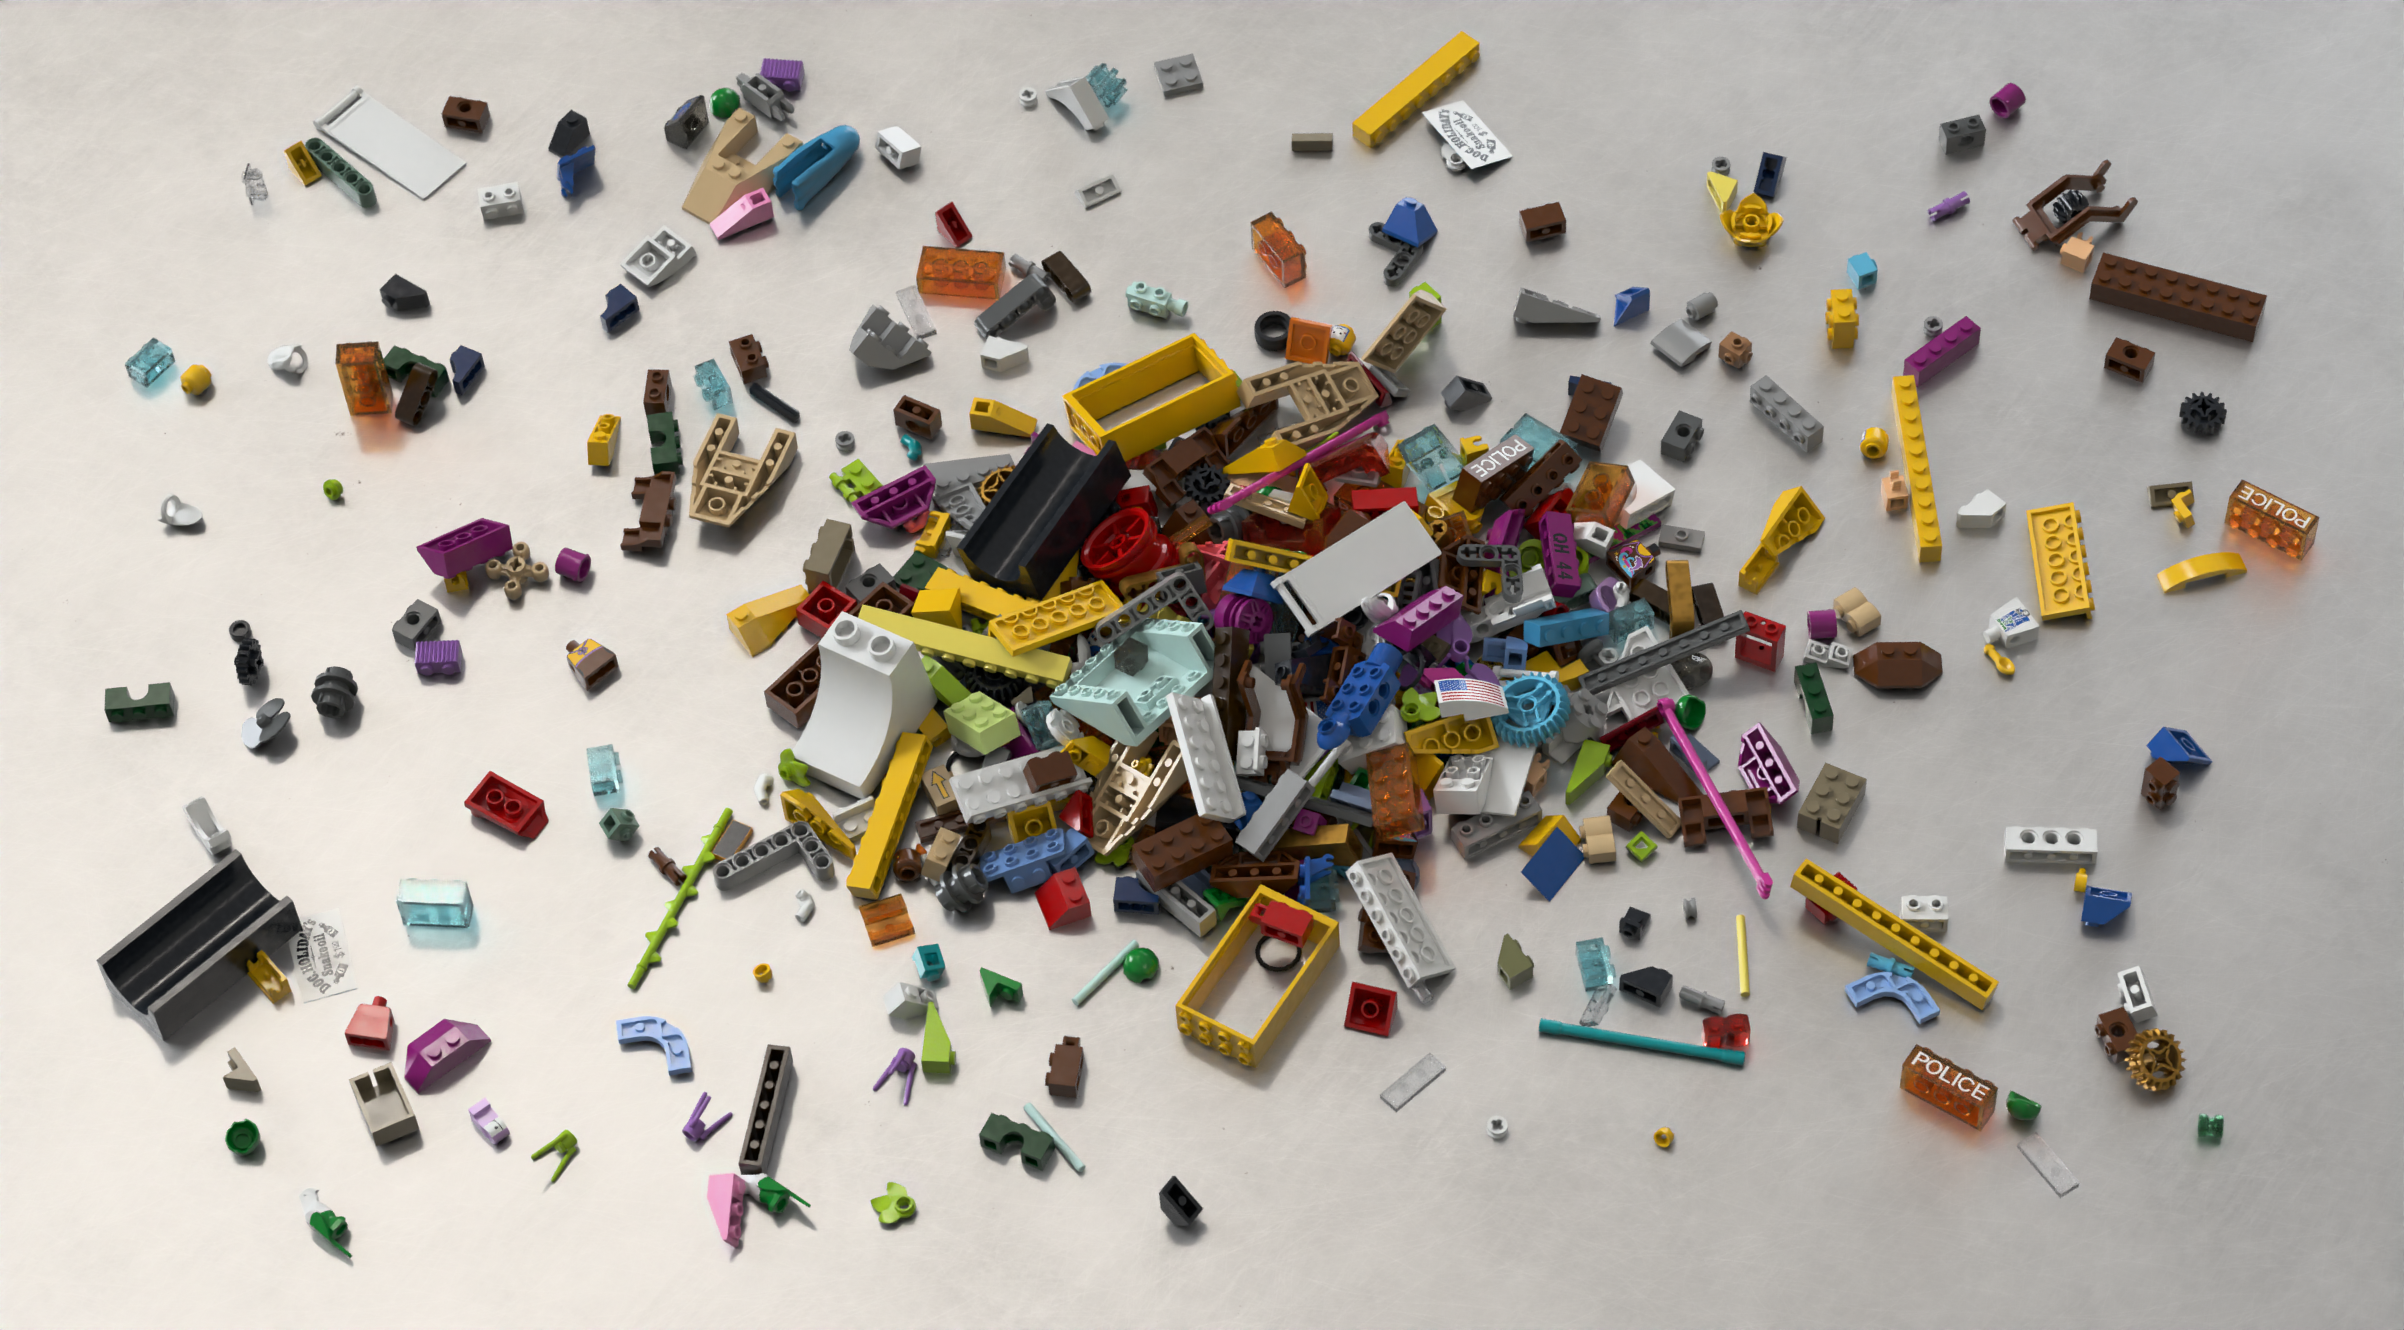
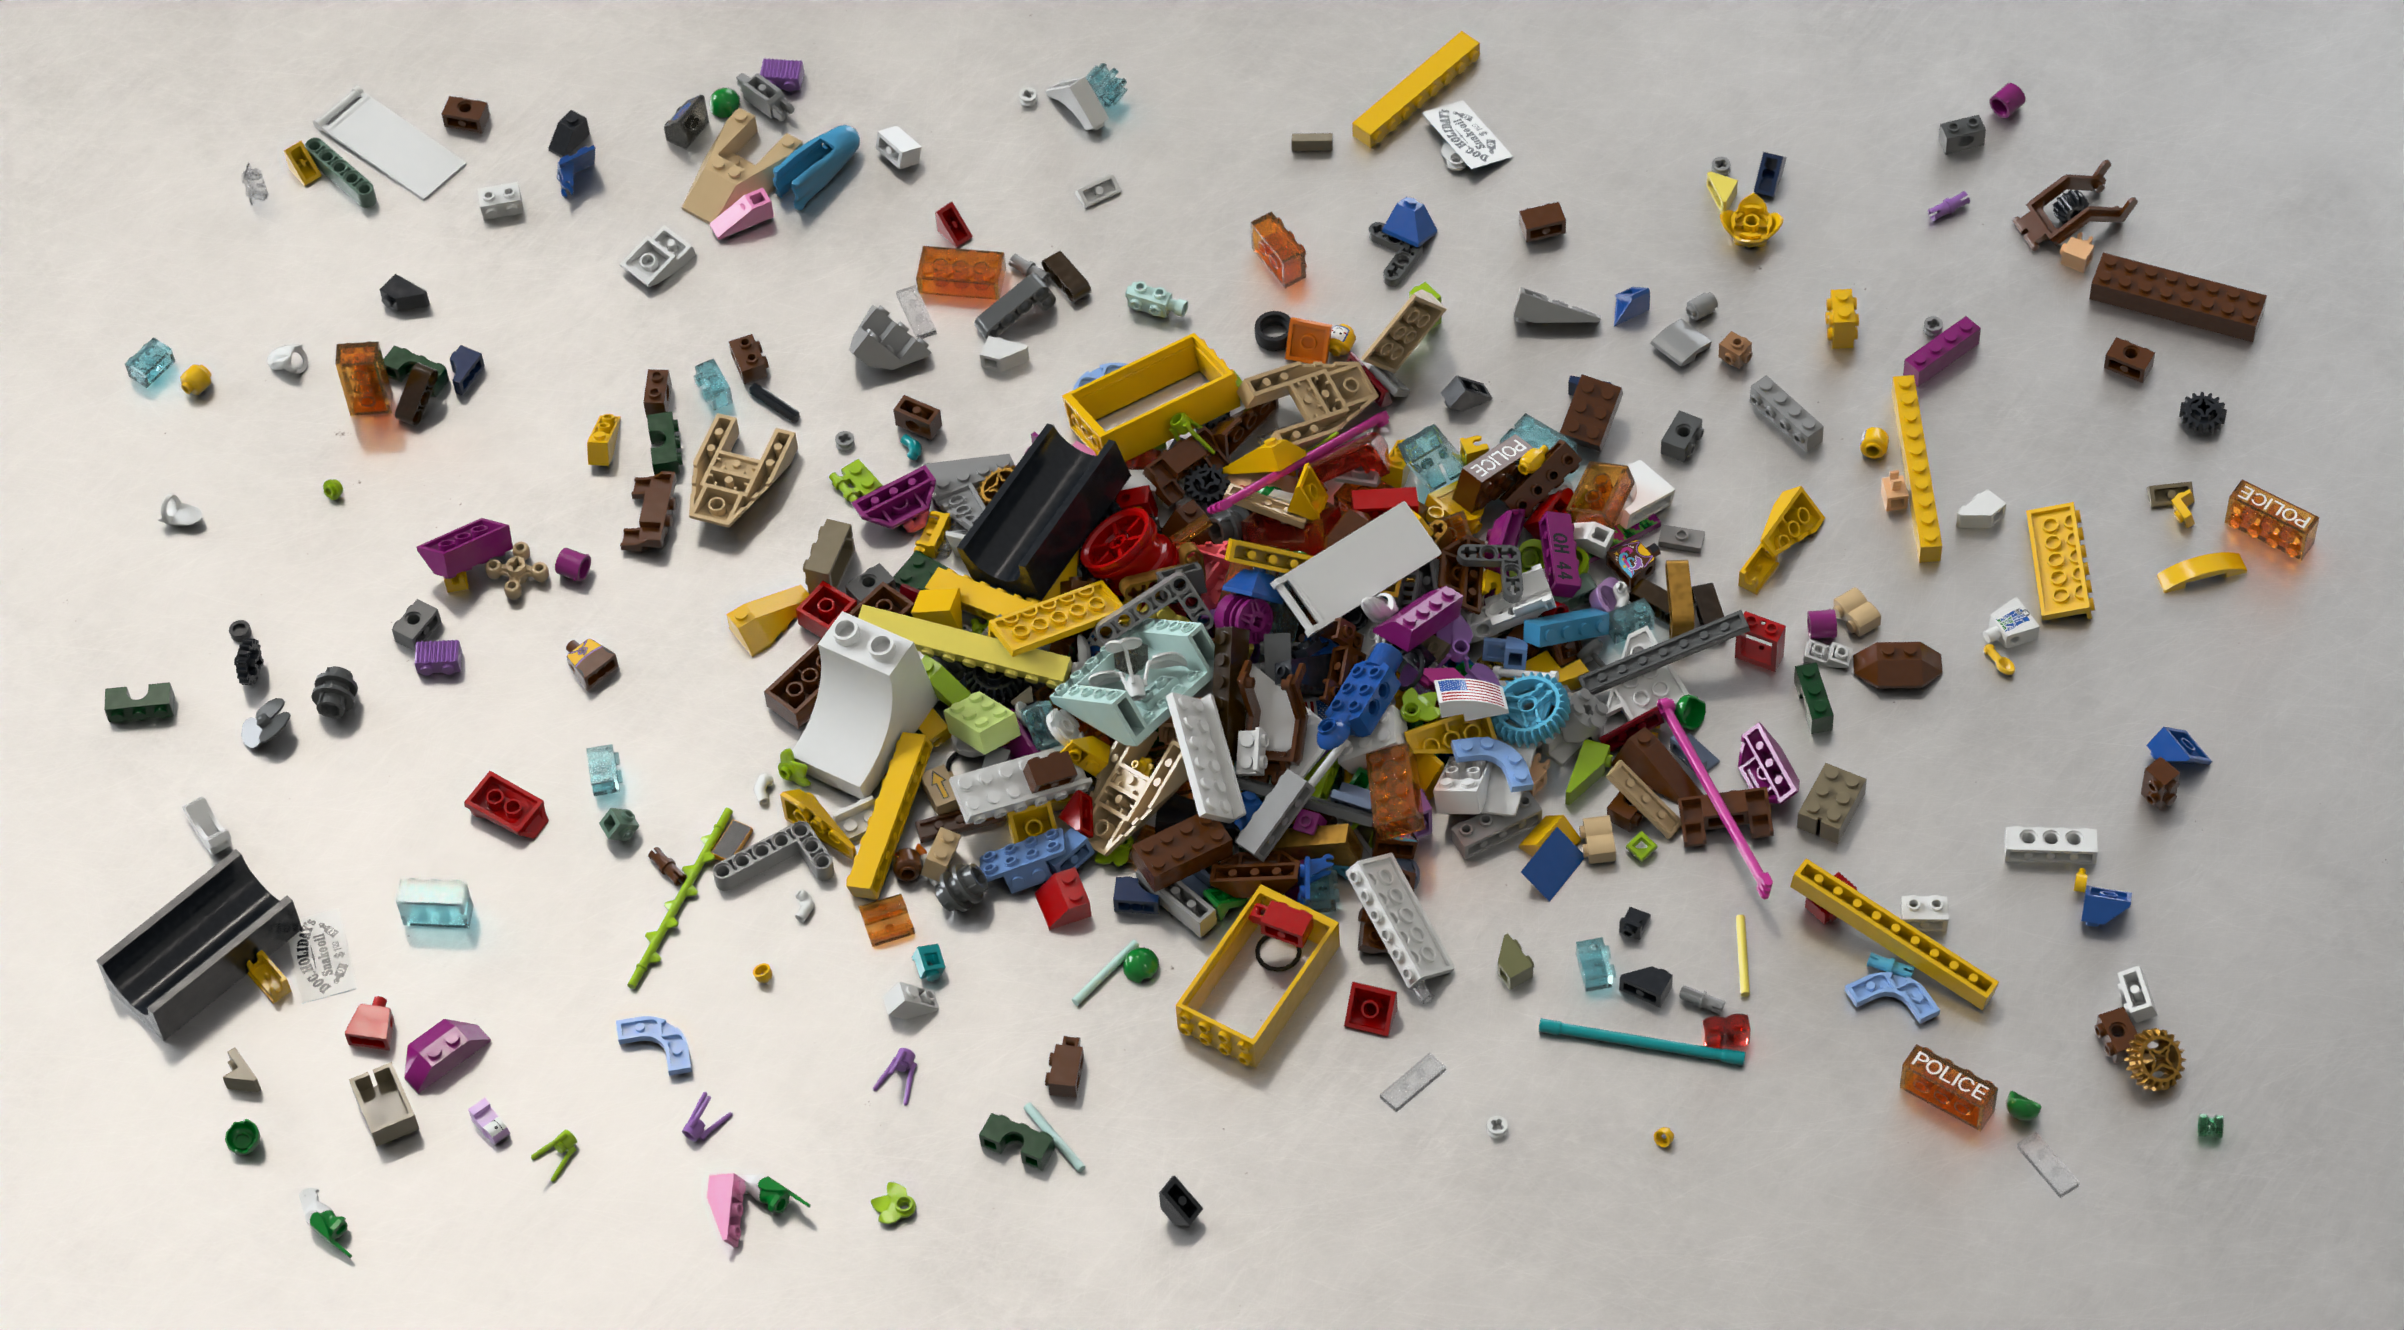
dark blue arch [600,284,639,333] -> none
dark brown brick [738,1044,793,1175] -> none
lime slope [921,1002,956,1074] -> none
dark brown beam [951,819,992,868] -> none
yellow slope [969,397,1037,437] -> none
green slope [979,967,1023,1007] -> none
light grey plate [1154,53,1203,97] -> none
clear plate [1579,984,1617,1027] -> none
white bush [1598,648,1618,665] -> none
clear smoke dish [1671,652,1713,691] -> none
light grey bush [1683,898,1697,919] -> none
medium azure brick [1847,252,1878,289] -> none
none -> white plant [1089,637,1187,701]
none -> lime plant [1169,413,1215,454]
none -> light blue plate [1451,737,1534,792]
none -> yellow plant [1518,445,1549,475]

